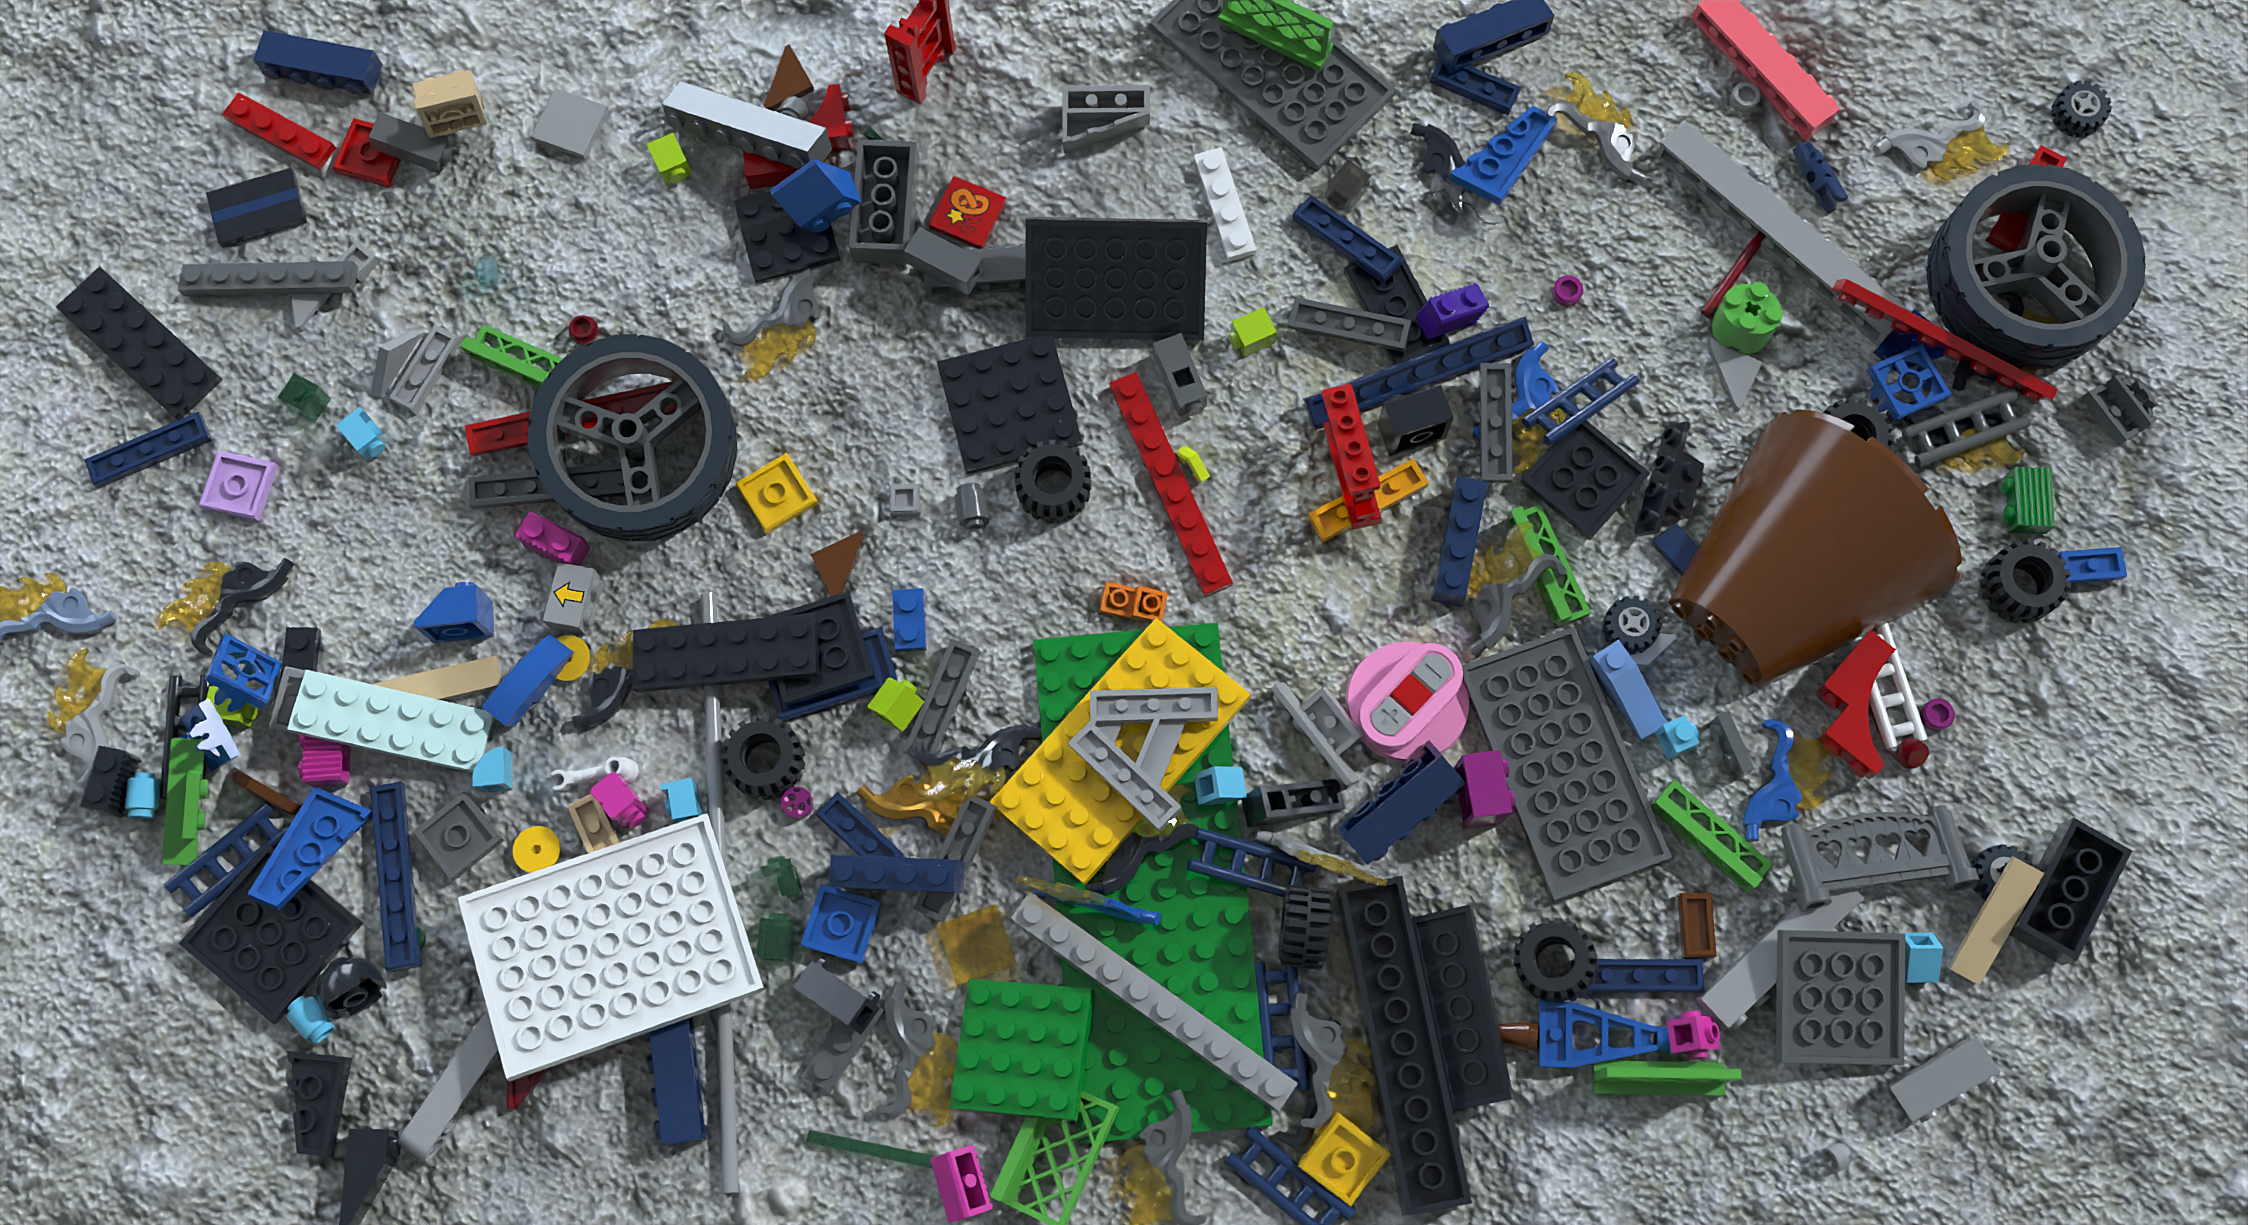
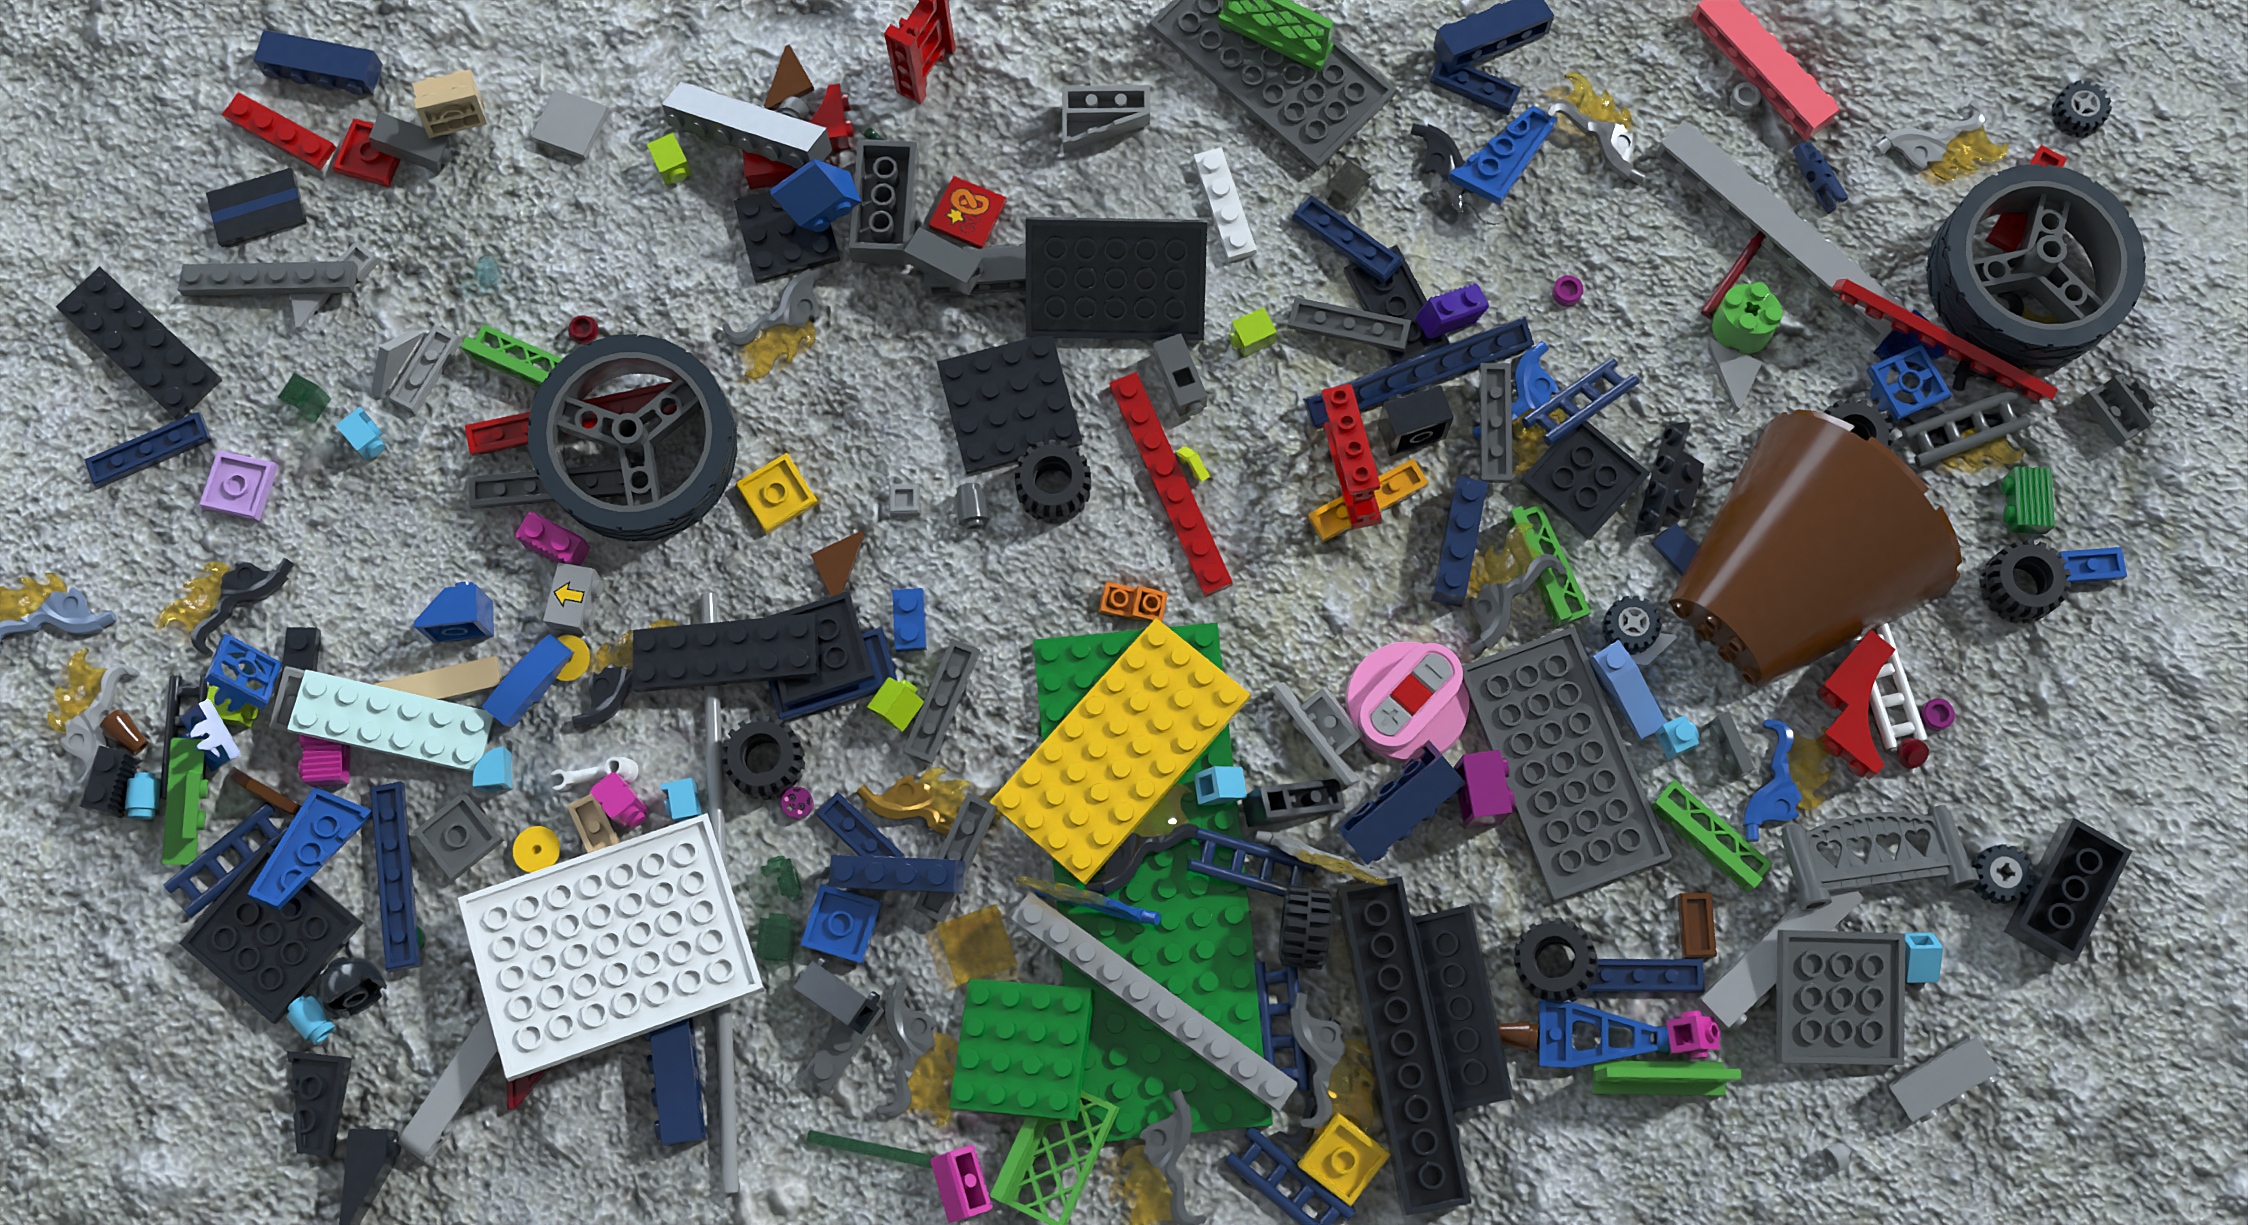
piece [916,724,1041,802] -> none
light grey plate [1068,687,1218,832] -> none
tan tile [1948,856,2044,985] -> none
none -> reddish brown cone [100,709,149,755]

